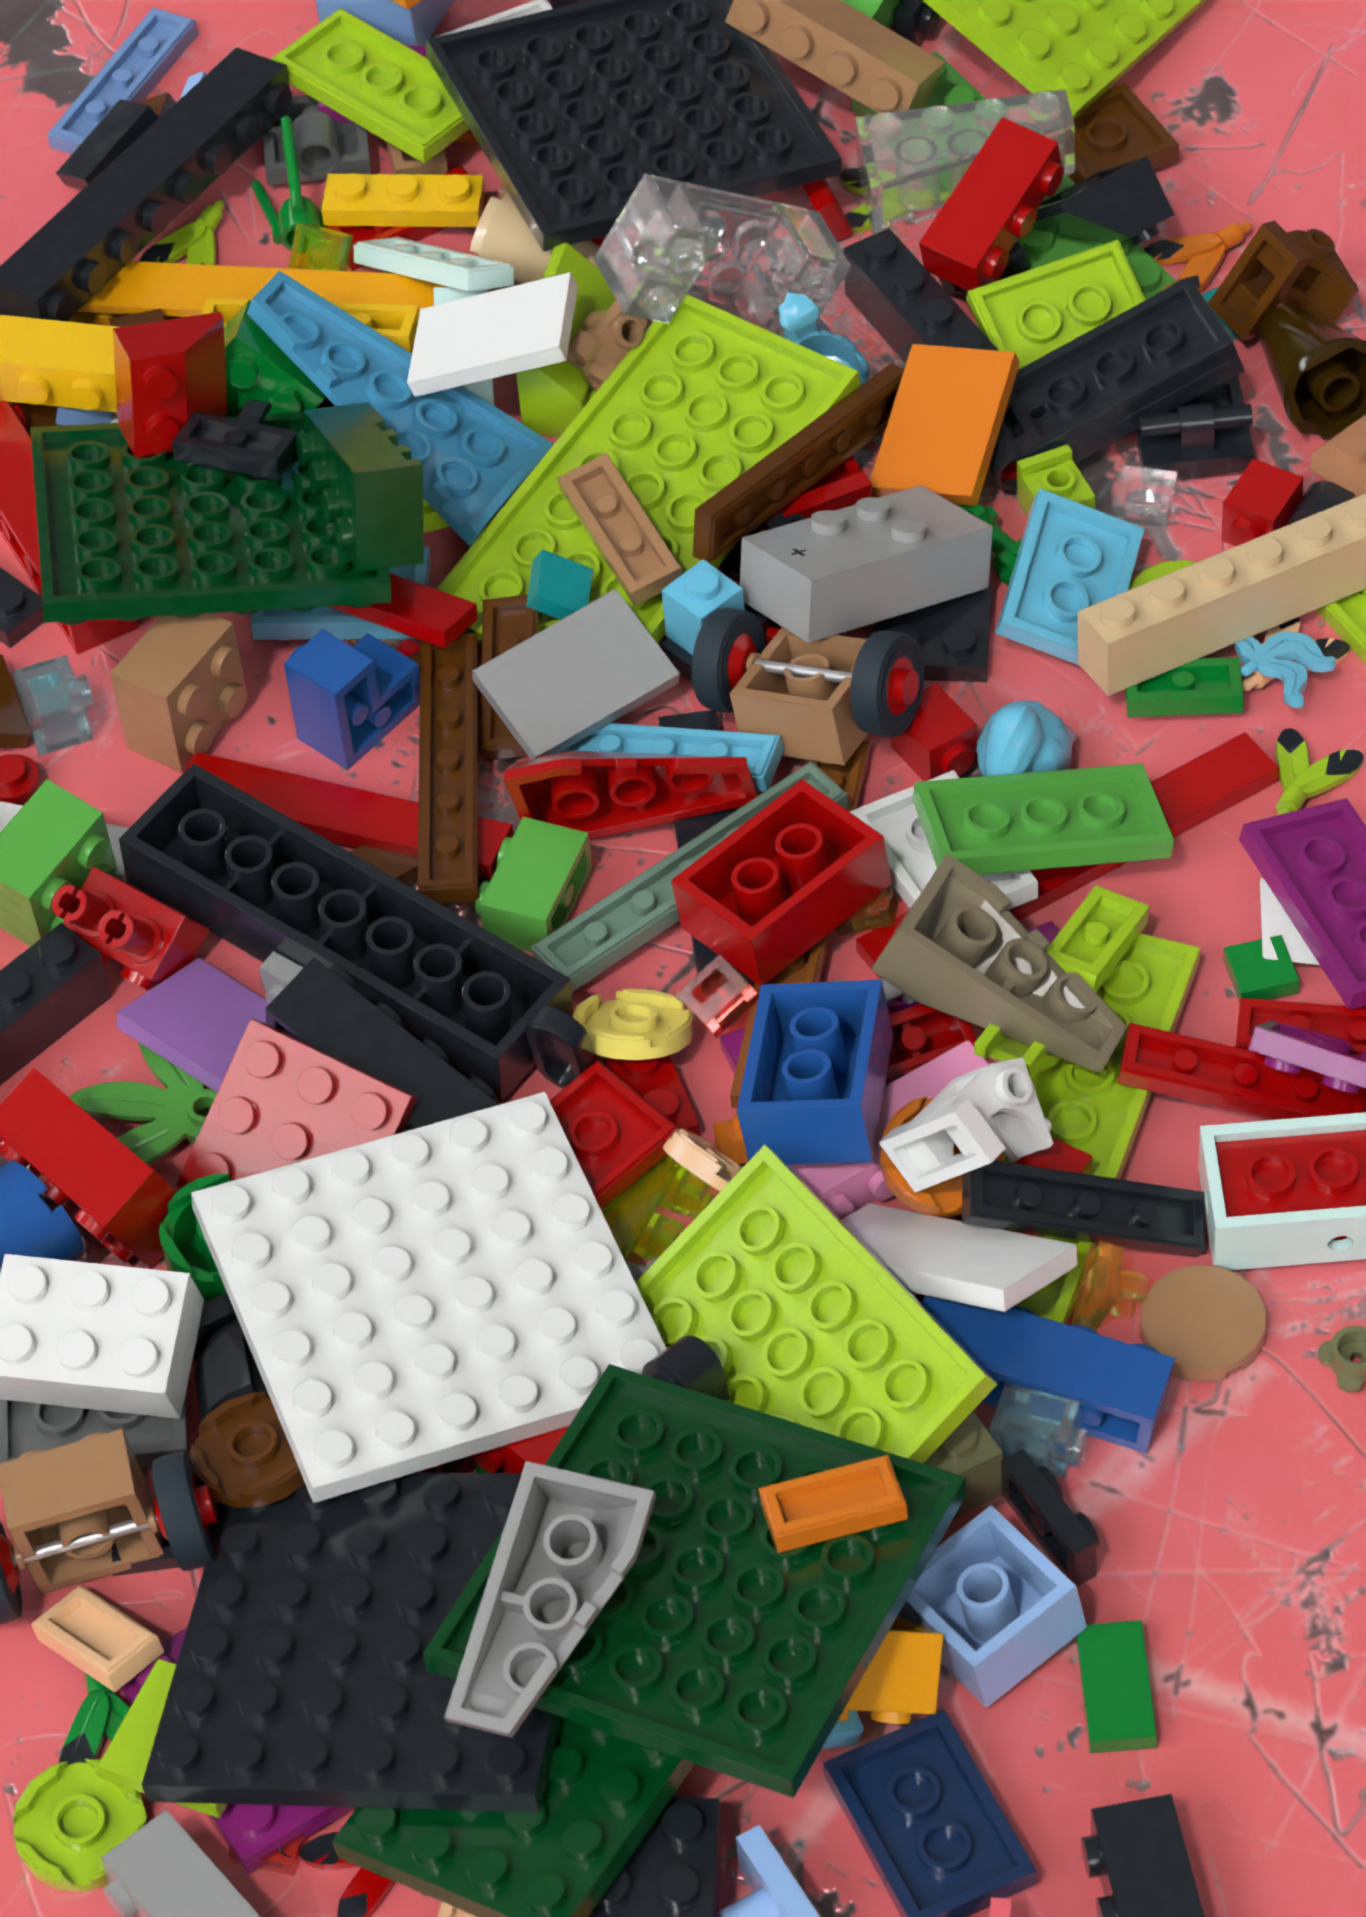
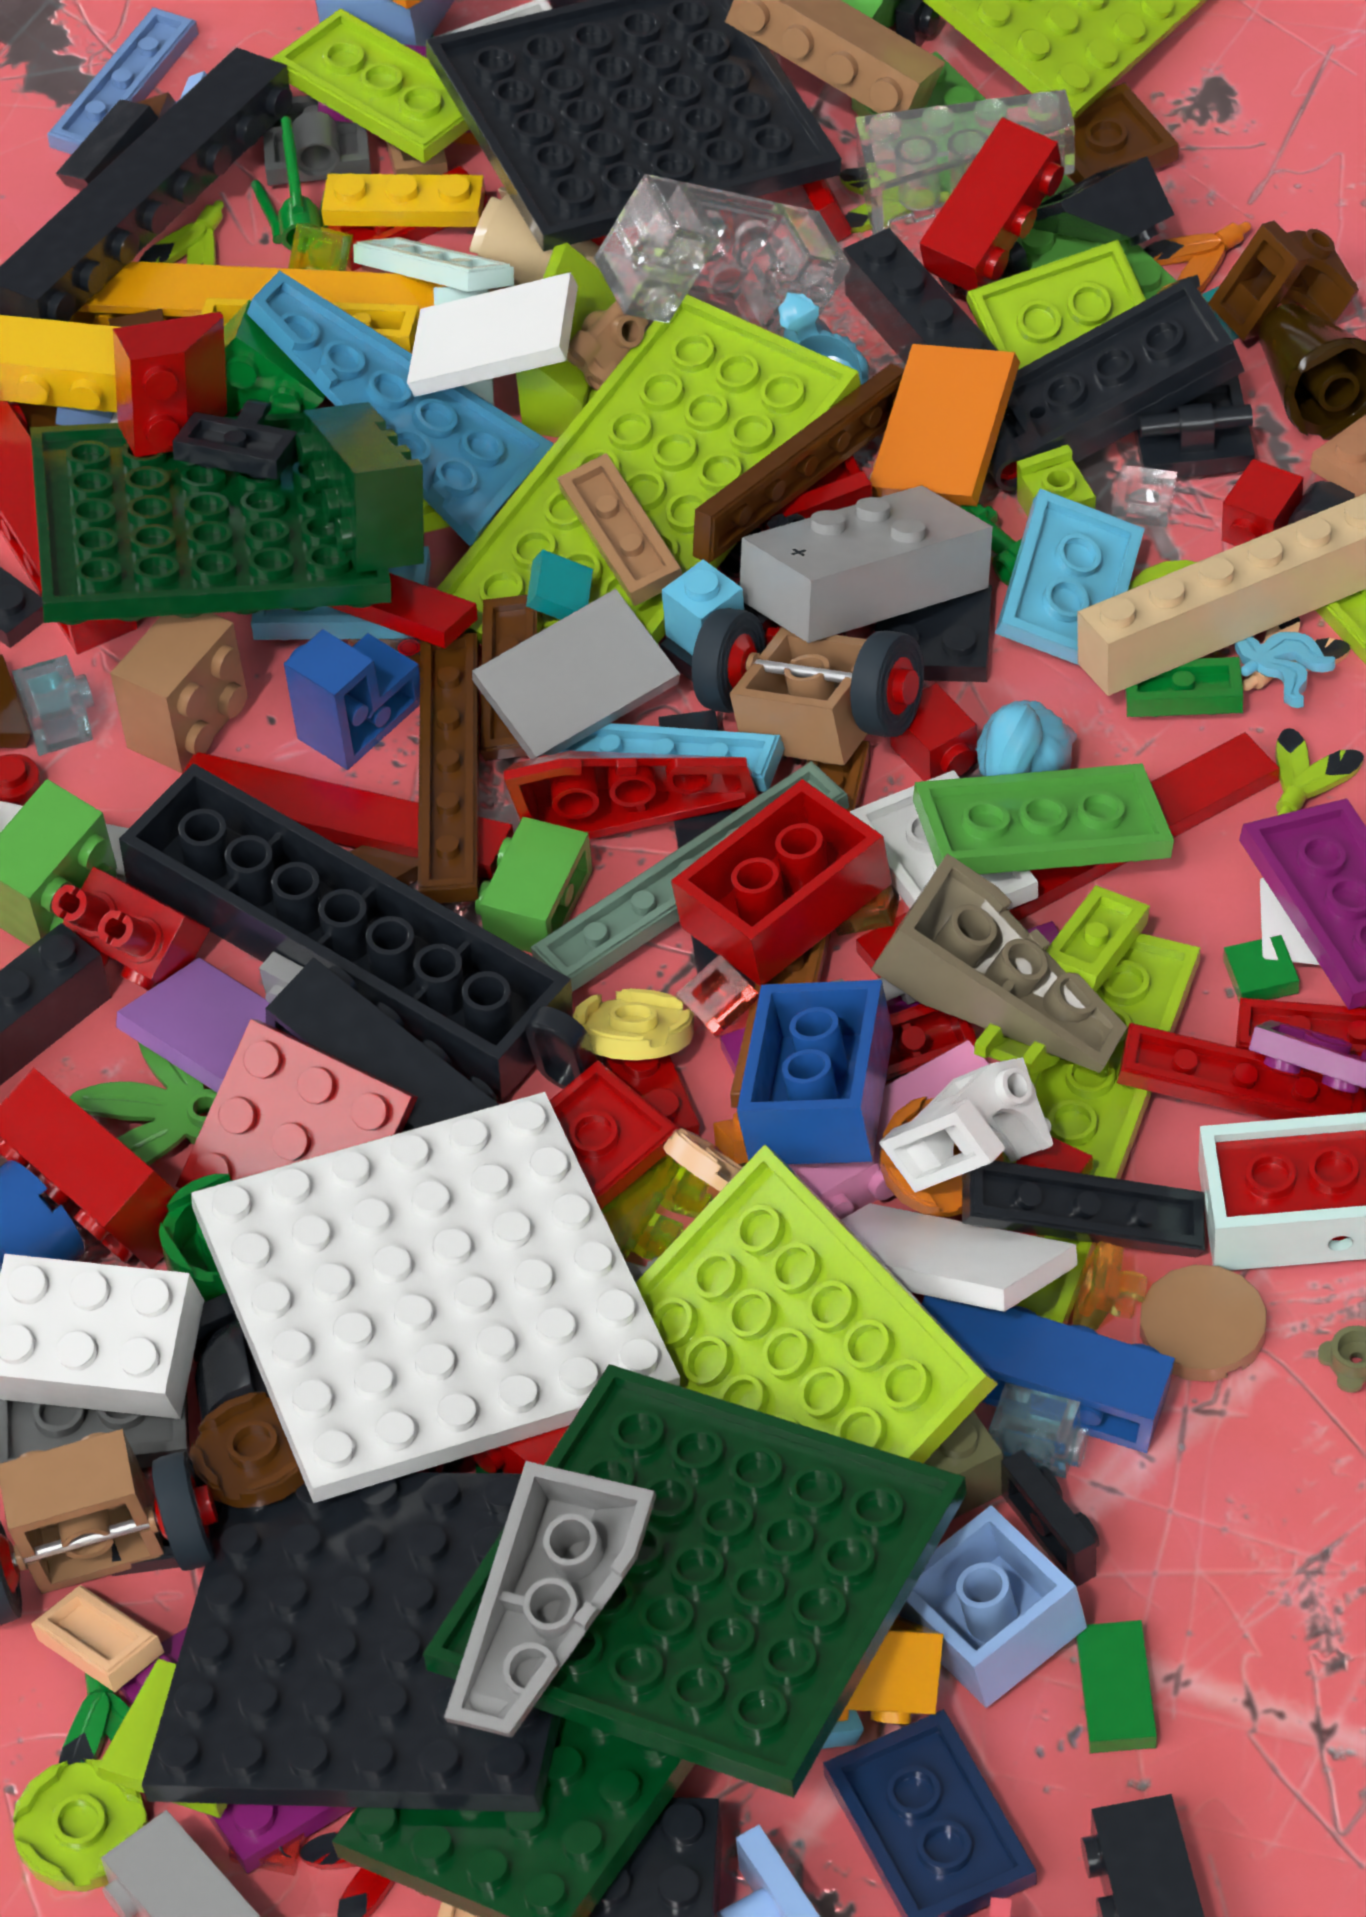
black plate [642,1335,730,1401] -> none
orange tile [758,1455,908,1553] -> none

